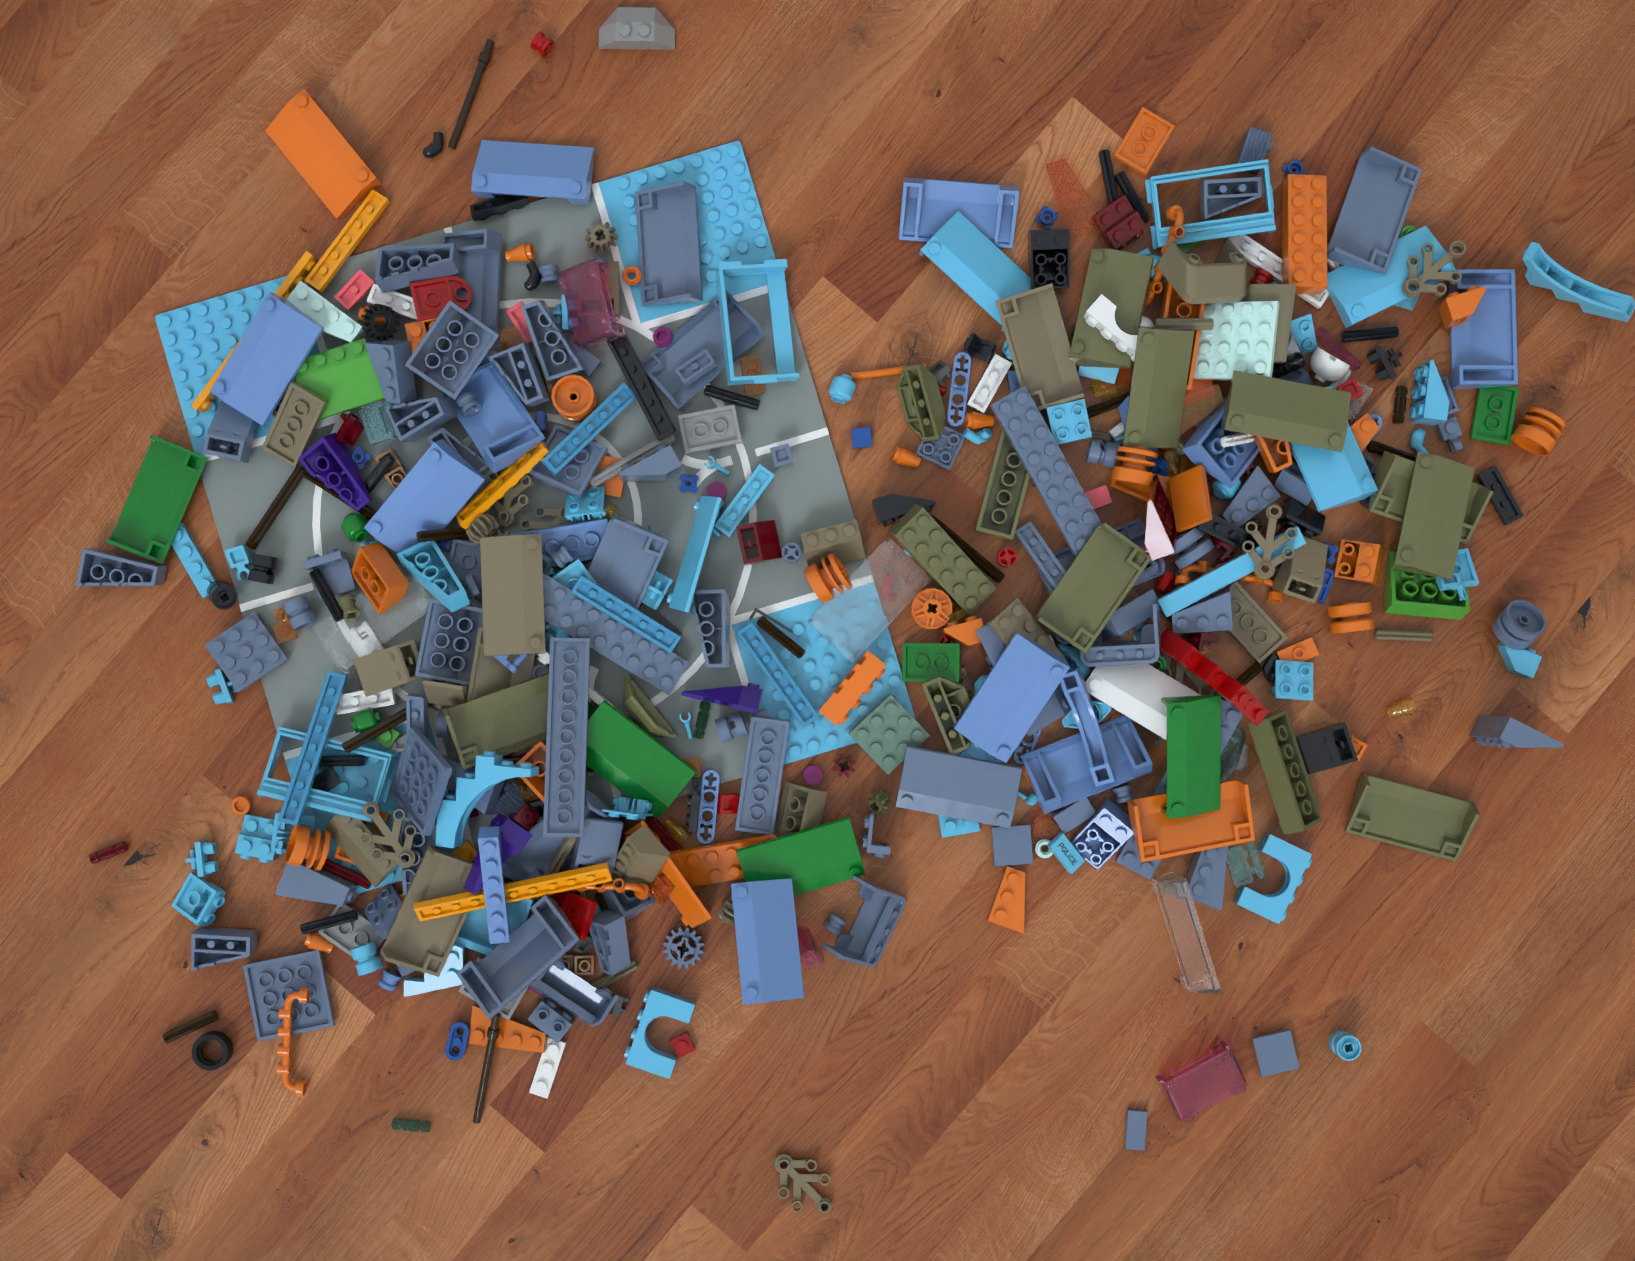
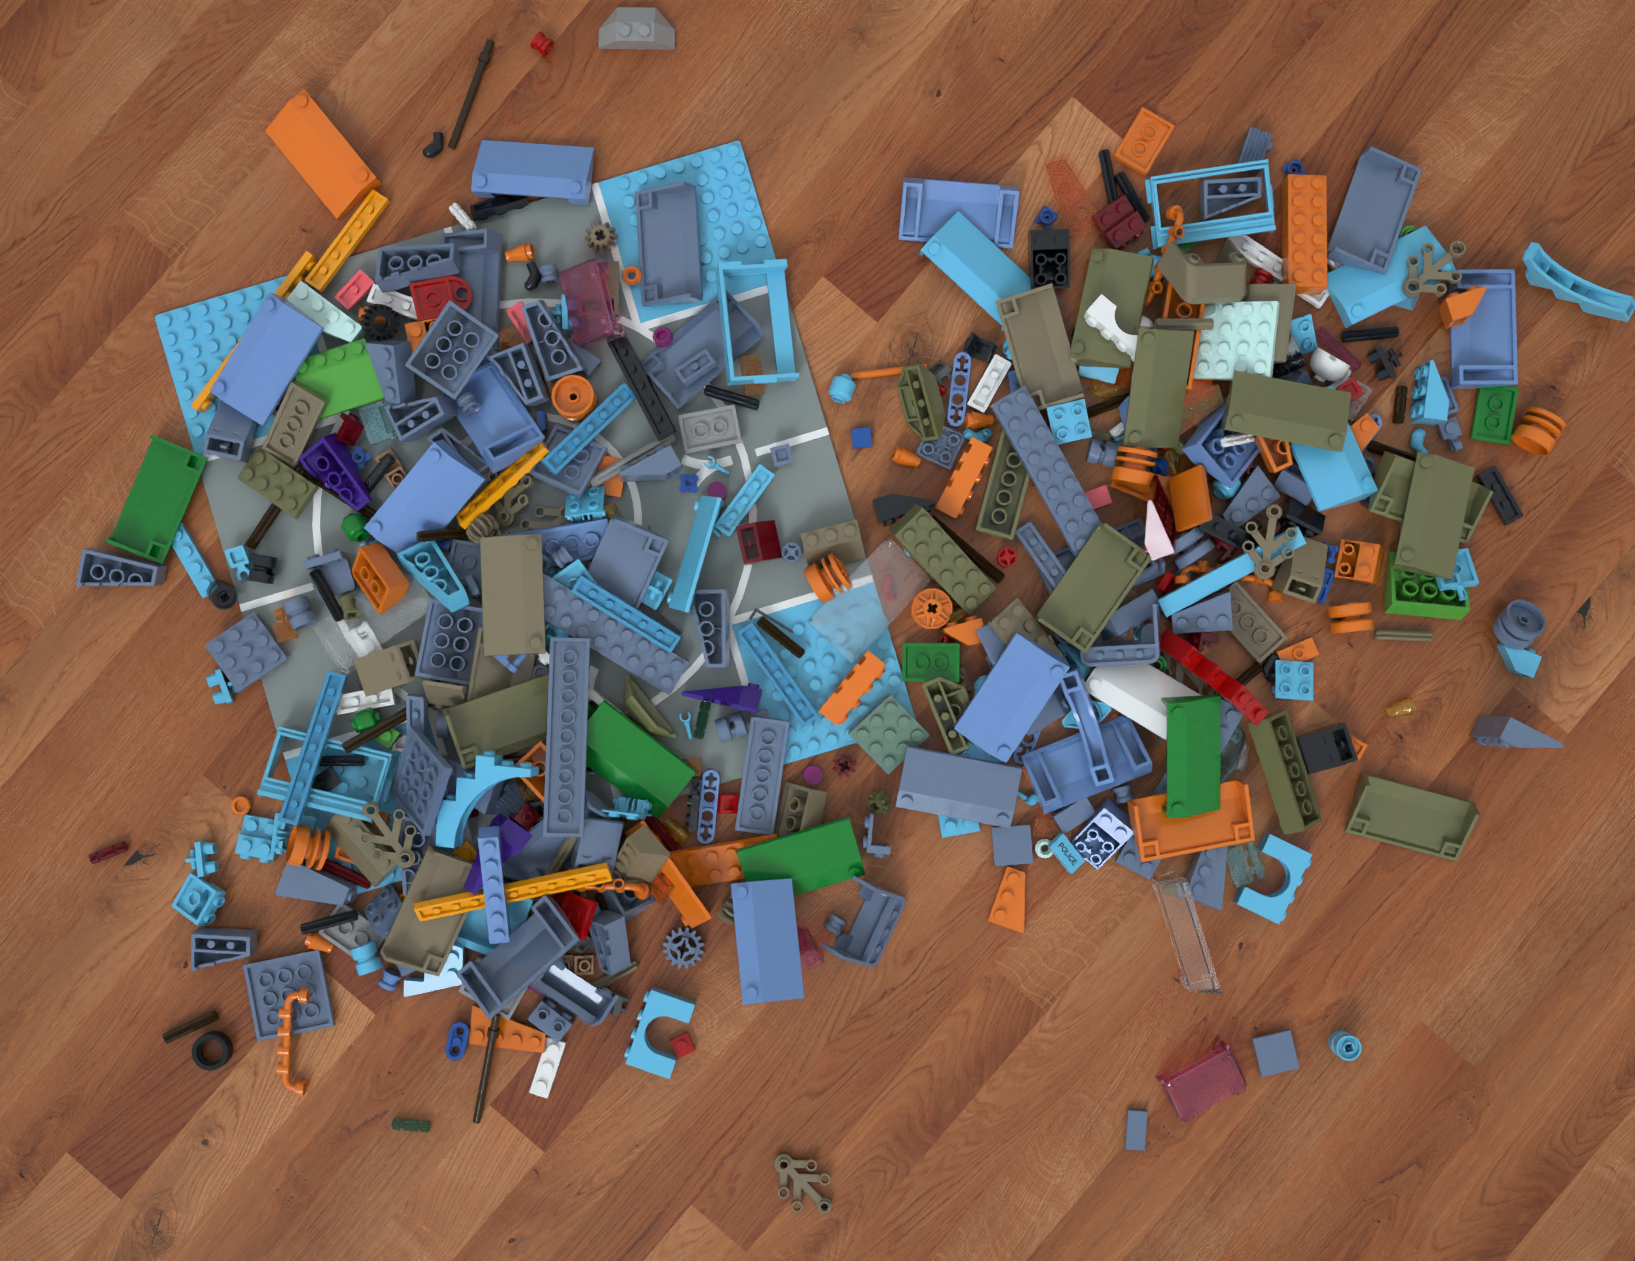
none -> olive plate [237,446,319,520]
none -> white axle [449,203,477,231]
none -> orange wedge [934,437,993,520]

